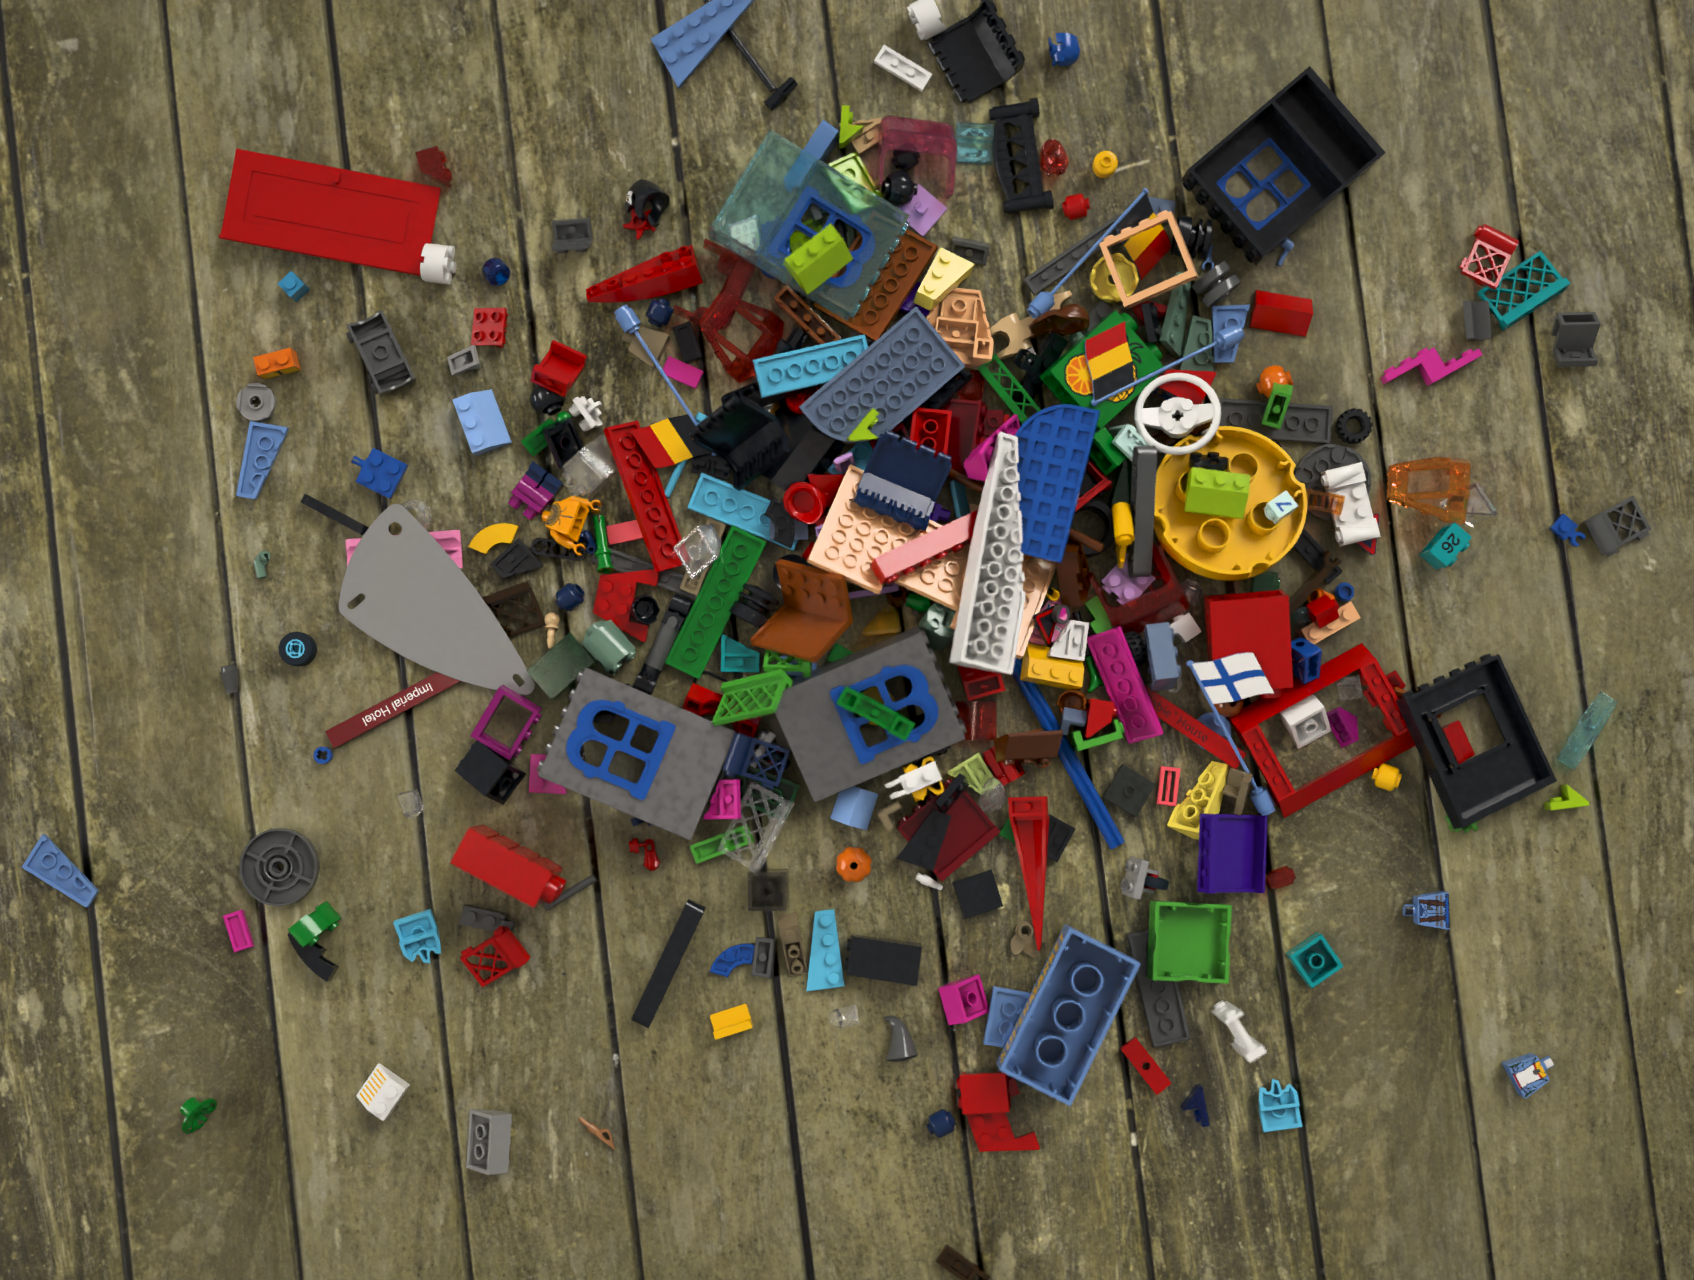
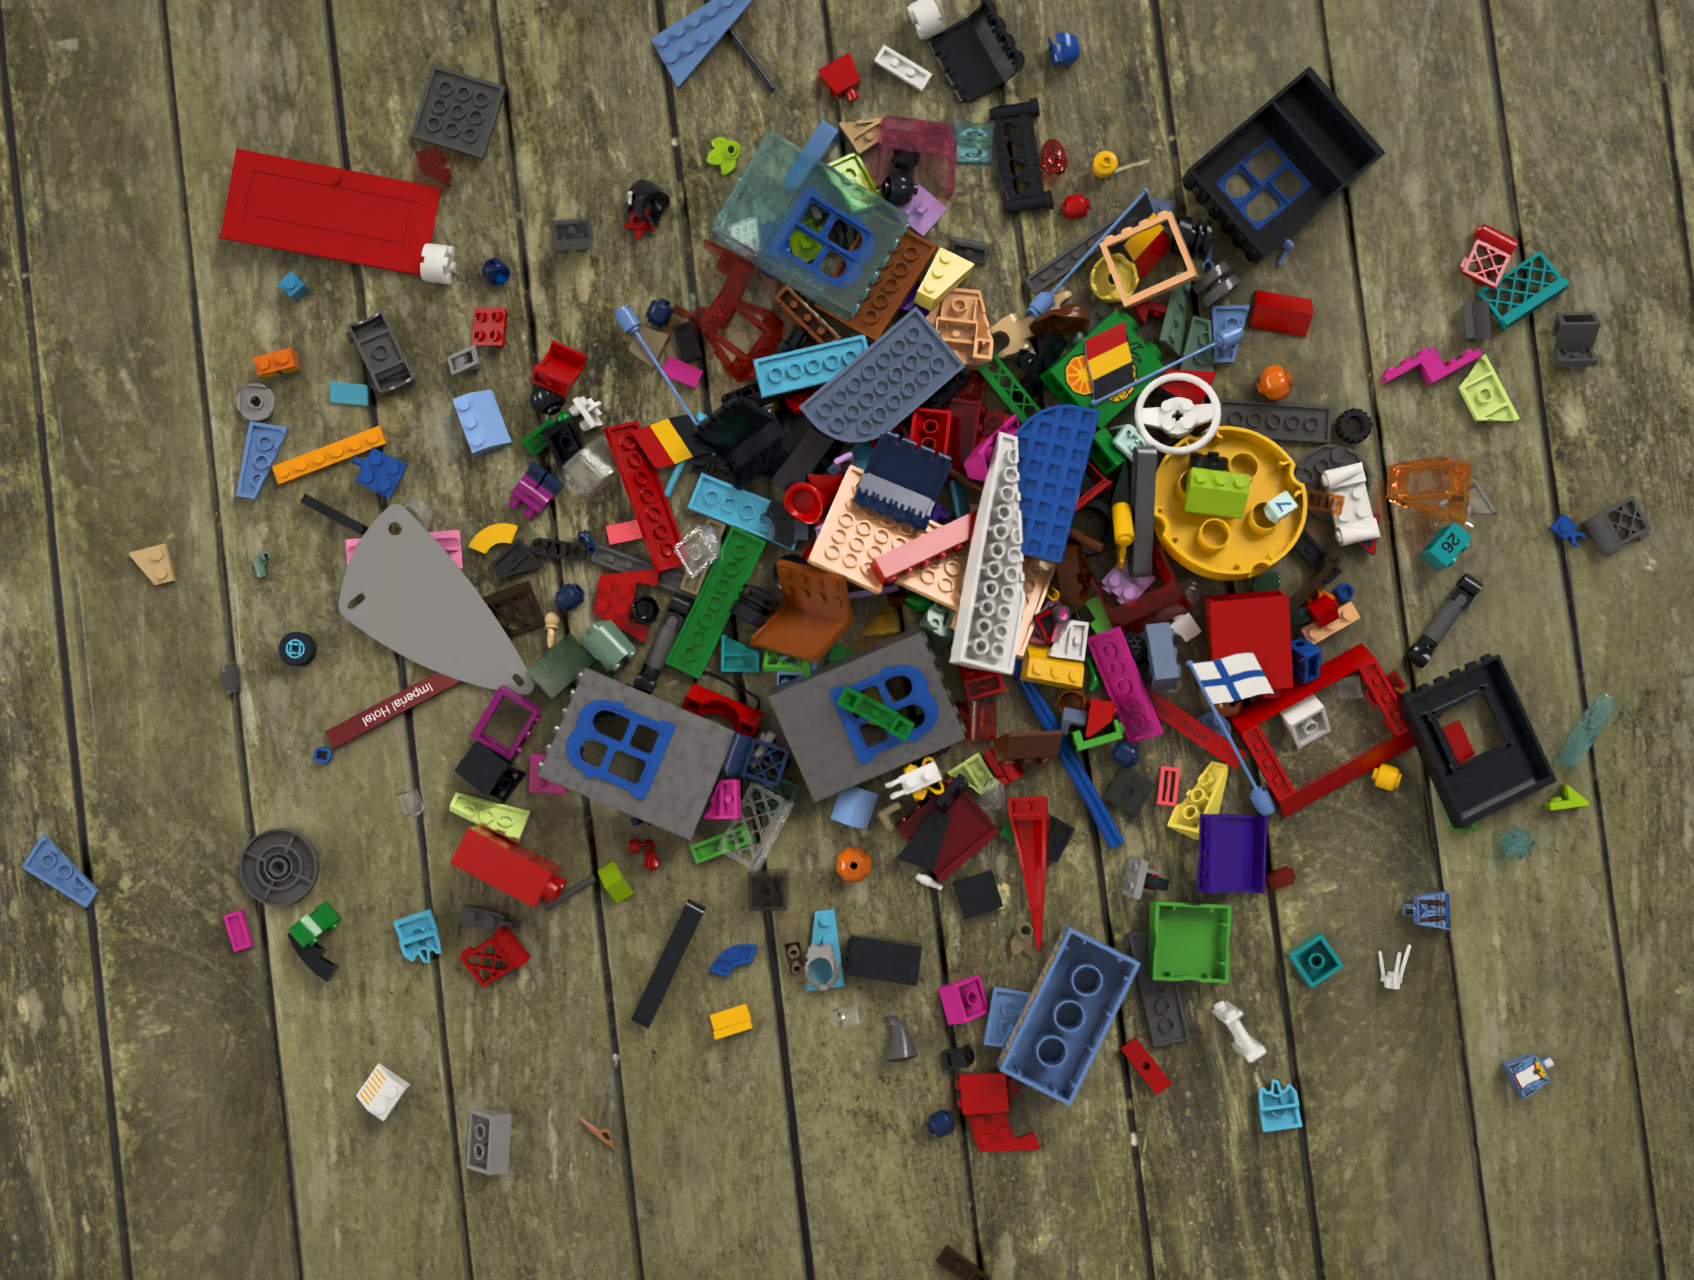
green wheel [180,1097,217,1134] -> none
light orange torso [542,496,601,557] -> none
red wedge [586,245,703,303] -> none
green pin [592,515,614,574] -> none
bright green fence [712,669,793,726] -> none
dark grey slope [751,937,777,978] -> none
black axle [764,77,798,111] -> none
lime slope [783,224,853,295] -> none
lime slope [839,105,863,148] -> none
lime slope [847,408,879,442] -> none
black wing [1141,302,1162,343] -> none
clear blue slope [1180,1084,1210,1127] -> none
dark tan panel [1222,768,1253,816] -> none
bright green brick [1262,382,1293,429] -> none
magenta slope [1326,707,1358,748] -> none
none -> tan wing [129,544,176,586]
none -> light orange plate [272,426,387,485]
none -> medium azure slope [330,382,371,406]
none -> dark grey plate [410,65,507,160]
none -> yellowish green wing [449,792,530,844]
none -> lime slope [598,861,634,904]
none -> lime plate [707,137,742,175]
none -> light grey piece [804,943,841,991]
none -> red torso [818,53,860,103]
none -> black bracket [942,1044,975,1070]
none -> dark blue head [1111,740,1141,768]
none -> white plant [1378,944,1411,989]
none -> piece [1405,573,1483,668]
none -> yellowish green wing [1458,354,1520,422]
none -> clear light blue brick [1500,825,1536,860]

